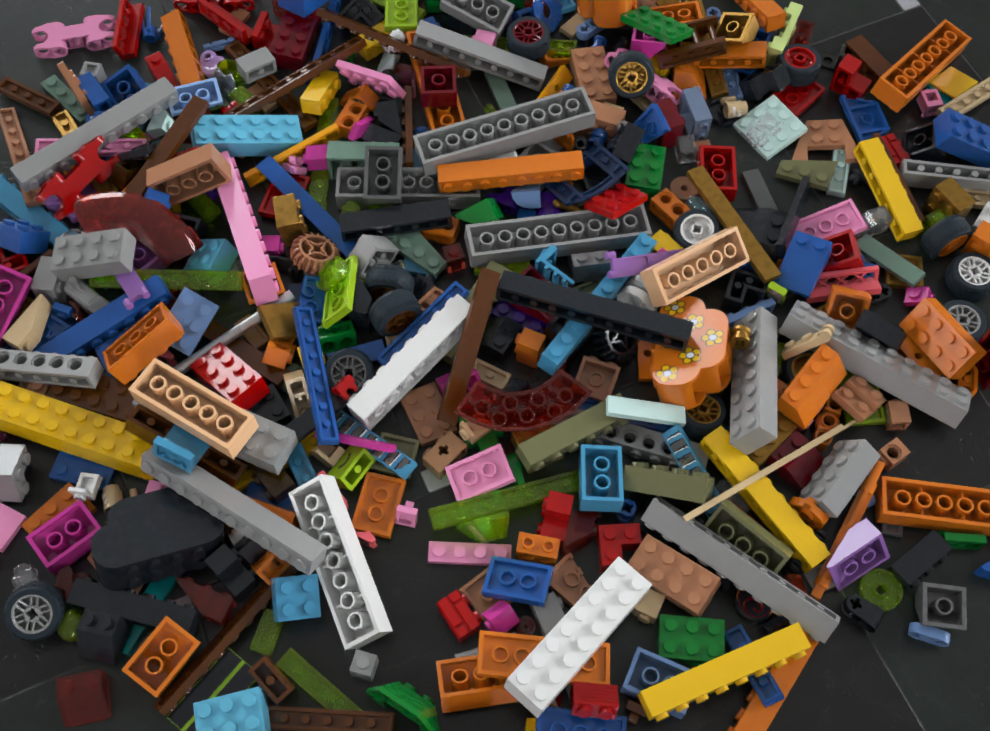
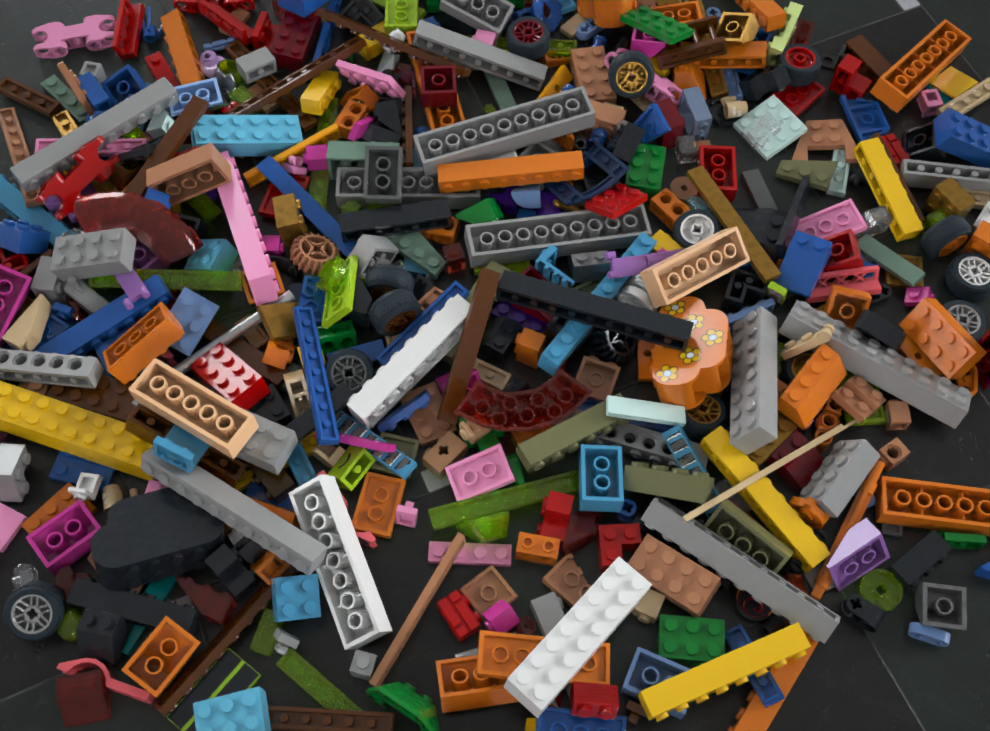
reddish brown brick [248,654,295,705] -> none
red tile [331,374,358,401] -> none
blue plate [481,556,554,607] -> none
pearl gold wheel [730,325,751,350] -> none
none -> coral piece [57,658,156,705]
none -> light grey tile [273,627,300,655]
none -> nougat tile [369,532,466,687]
none -> blue tile [377,389,430,433]

